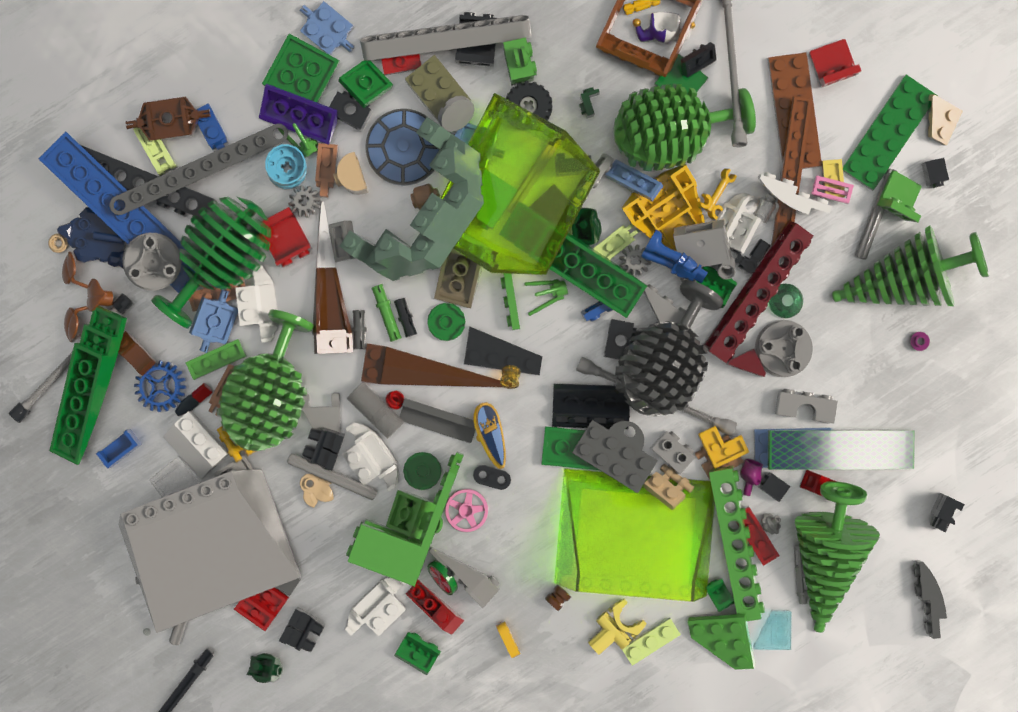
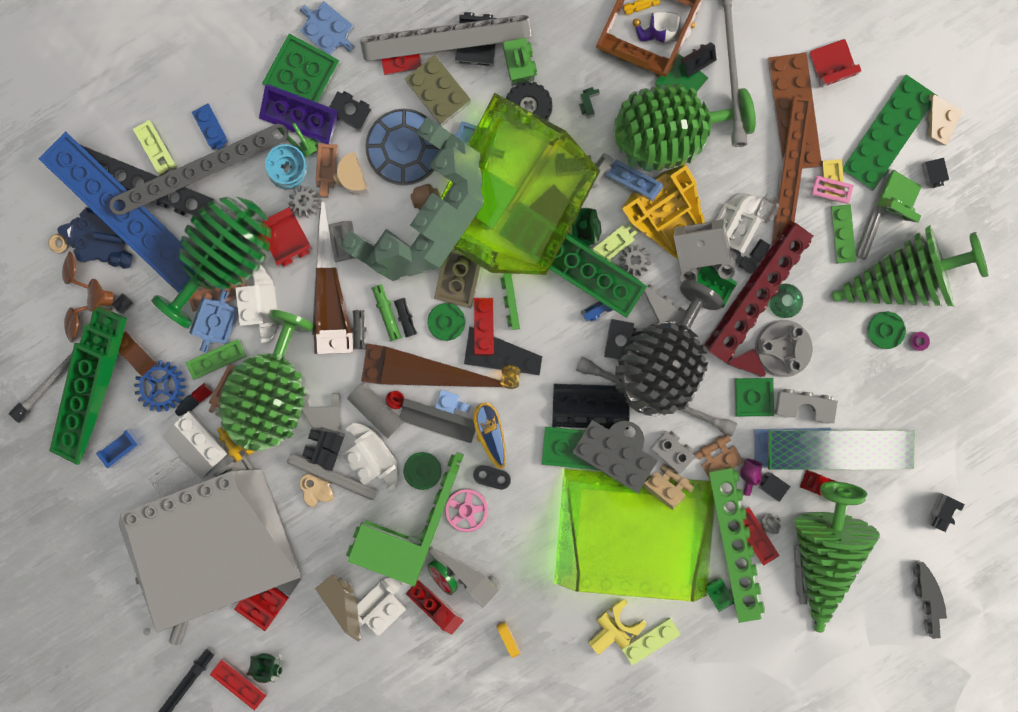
light grey piece [123,233,181,291] -> none
reddish brown plate [125,97,211,142] -> none
black hips [279,607,325,652] -> none
green tile [338,60,393,108] -> none
bright green brick [386,490,443,539] -> none
green bracket [394,632,441,675] -> none
light grey tile [438,96,475,132] -> none
bright green plant [524,279,568,316] -> none
reddish brown wheel [545,584,571,611] -> none
blue piece [641,229,708,283] -> none
bright green plate [688,614,755,670] -> none
yellow bar [696,168,737,219] -> none
yellow tile [698,426,749,469] -> none
clear light blue wing [753,610,791,650] -> none
white slope [758,172,832,215] -> none
none -> red plate [210,659,267,711]
none -> dark tan slope [315,574,361,642]
none -> light blue plate [435,390,471,414]
none -> red plate [474,298,494,356]
none -> green tile [734,378,774,417]
none -> bright green plate [831,204,857,264]
none -> green tile [867,311,906,349]

